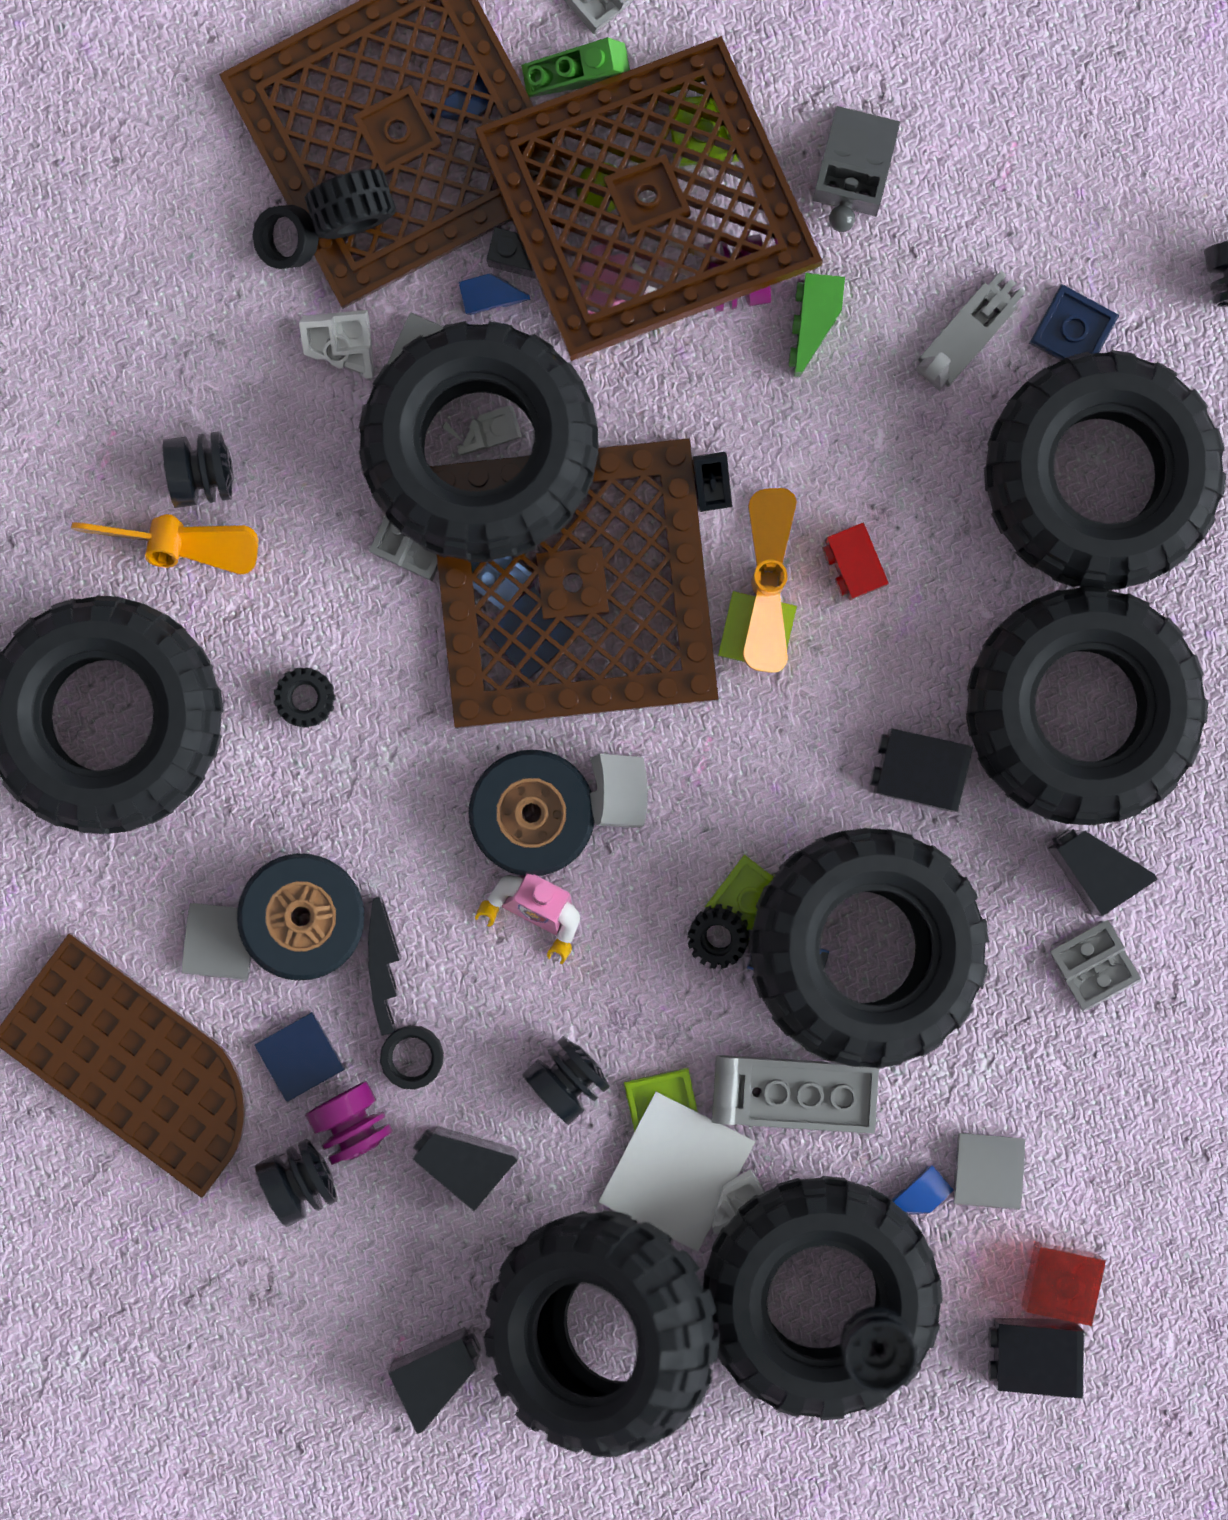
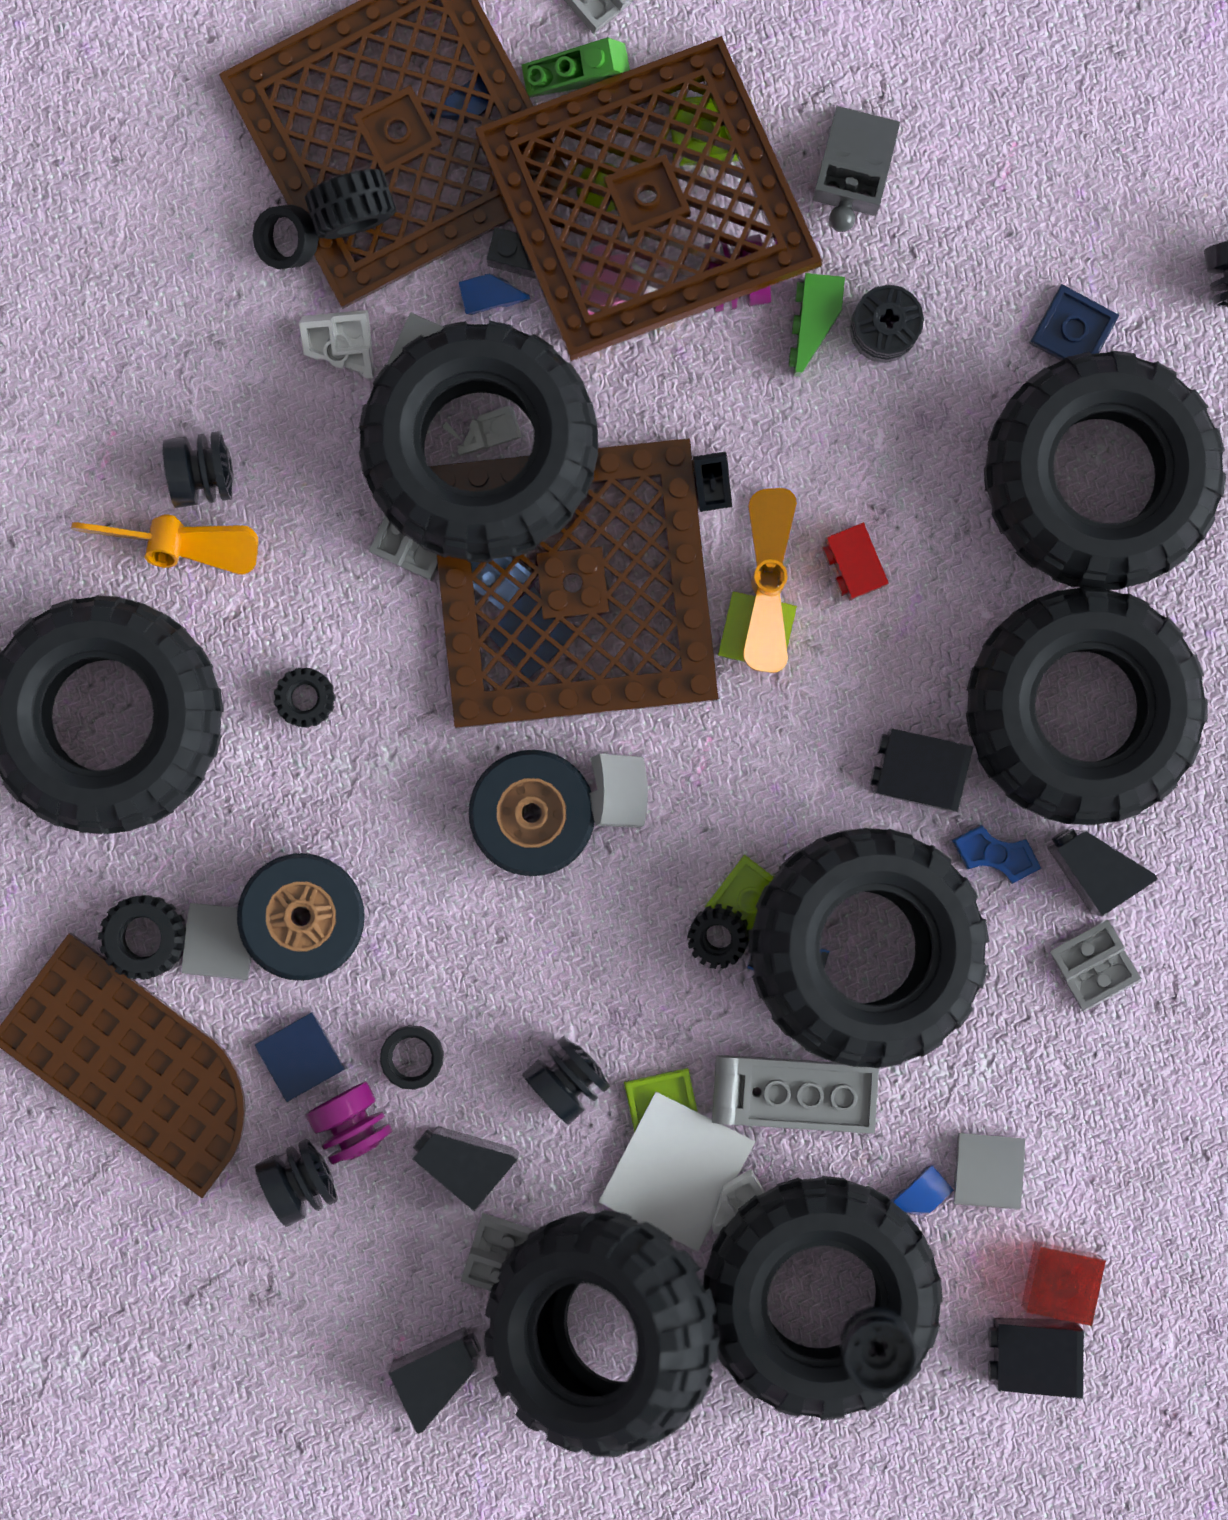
black slope [368,896,402,1036] -> none
torso [475,874,580,964] -> none
light grey hinge [915,271,1026,391] -> none
none -> black tyre [98,895,186,980]
none -> light grey slope [461,1213,535,1291]
none -> black wheel [849,284,924,363]
none -> blue tile [952,825,1042,884]

